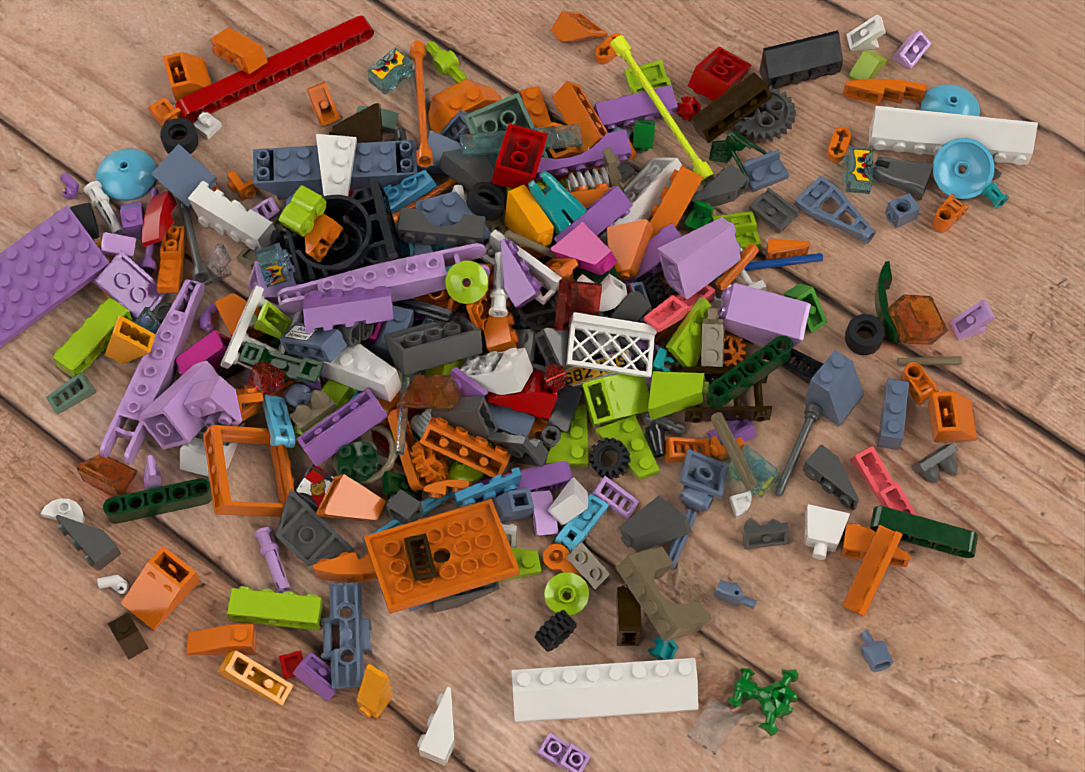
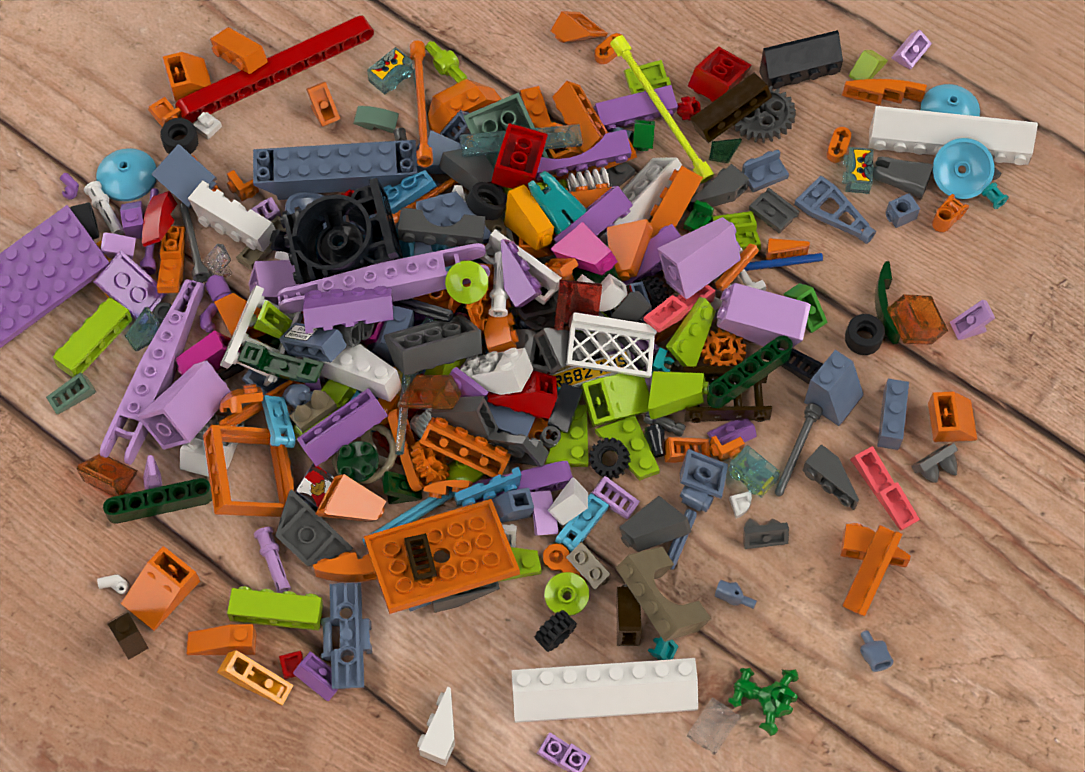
white plate [40,498,85,523] -> none
dark grey slope [55,515,121,570] -> none
light orange slope [105,315,156,364] -> none
lavender slope [183,376,242,428] -> none
clear red brick [247,360,285,395] -> none
clear light blue brick [255,243,293,288] -> none
lime brick [279,185,326,237] -> none
orange slope [305,213,343,263] -> none
white wing [316,134,357,196] -> none
dark brown slope [329,103,383,143] -> none
light orange slope [356,664,393,719] -> none
dark grey brick [387,489,423,525] -> none
dark tan bar [504,230,556,258] -> none
clear red gear [543,363,569,391] -> none
dark tan hinge [602,147,624,193] -> none
dark tan hinge [701,307,725,367] -> none
dark tan axle [711,412,757,490] -> none
dark green plant [726,131,766,177] -> none
white torso [805,504,850,560] -> none
white slope [846,15,886,51] -> none
dark green beam [870,506,978,558] -> none
dark tan bar [897,356,962,366] -> none
orange piece [901,362,939,405] -> none
none -> medium lavender brick [205,275,232,304]

